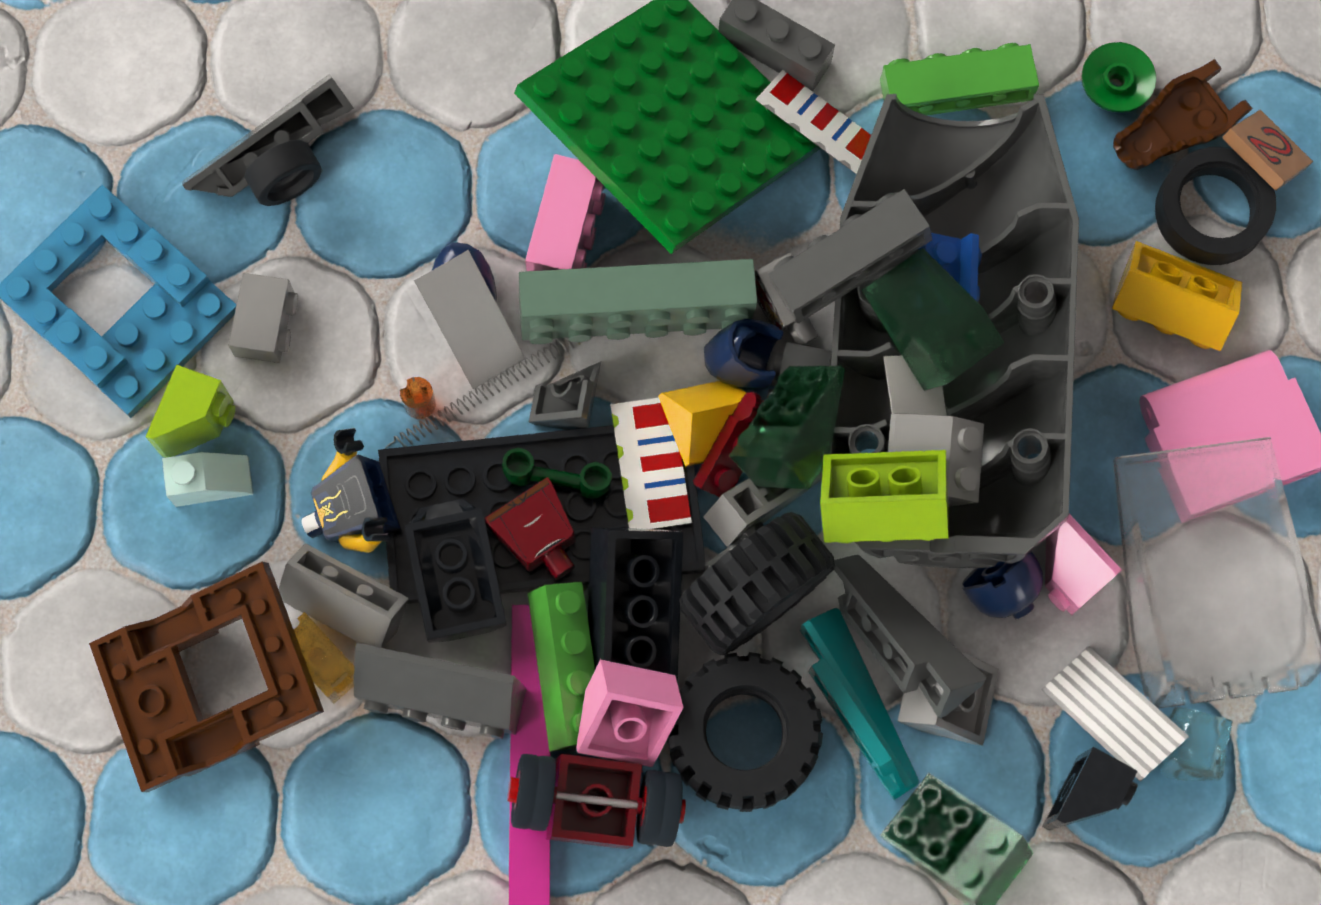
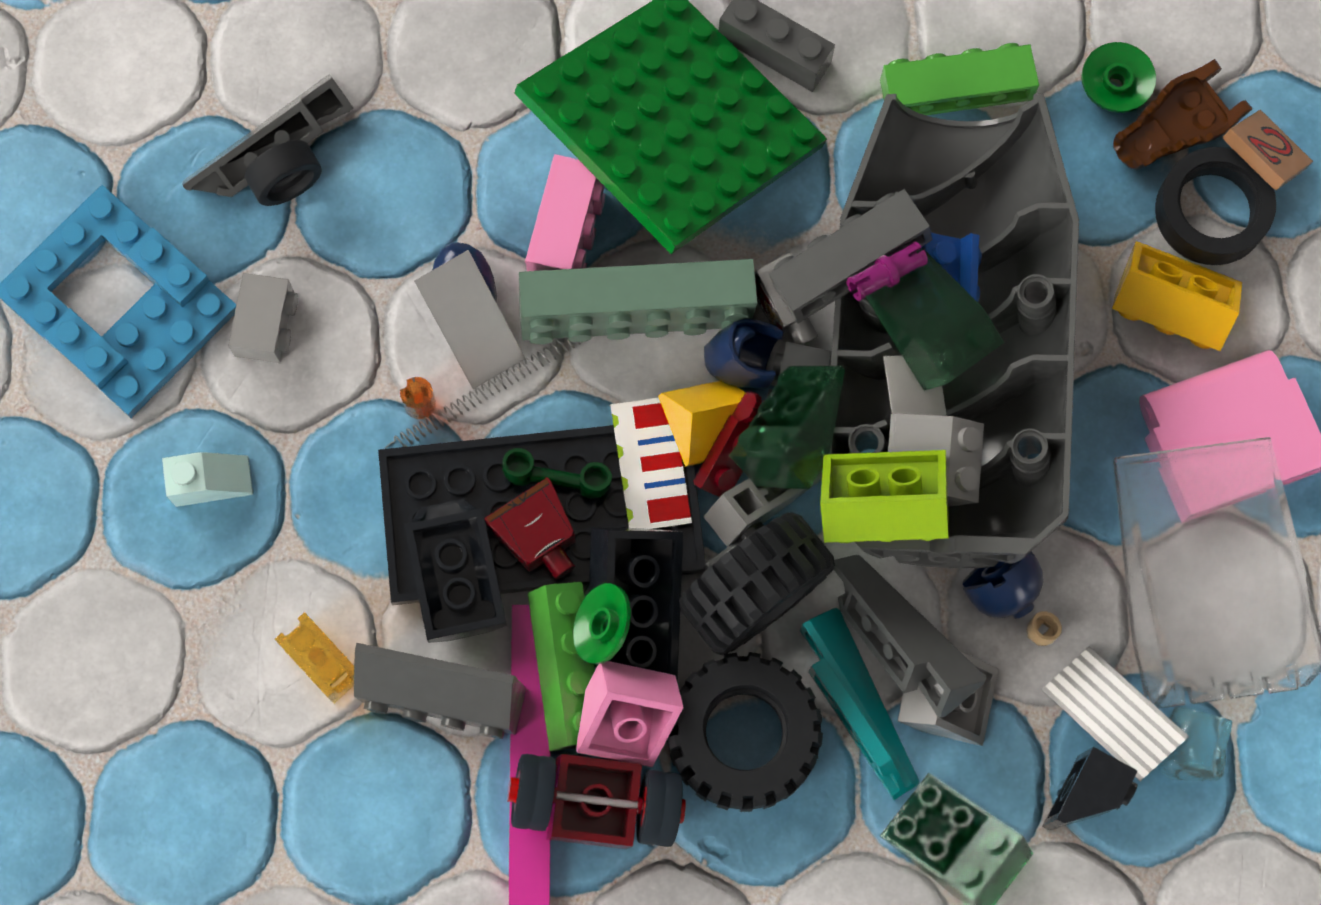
reddish brown piece [89,561,324,792] -> none
lime slope [145,365,236,458] -> none
light grey brick [278,543,409,648] -> none
torso [302,428,400,553] -> none
dark grey slope [529,361,601,430] -> none
sticker [755,70,871,174] -> none
bright pink slope [1045,513,1122,615] -> none
none -> green dish [573,583,631,664]
none -> magenta pin [847,242,928,301]
none -> tan hinge [1026,611,1062,646]

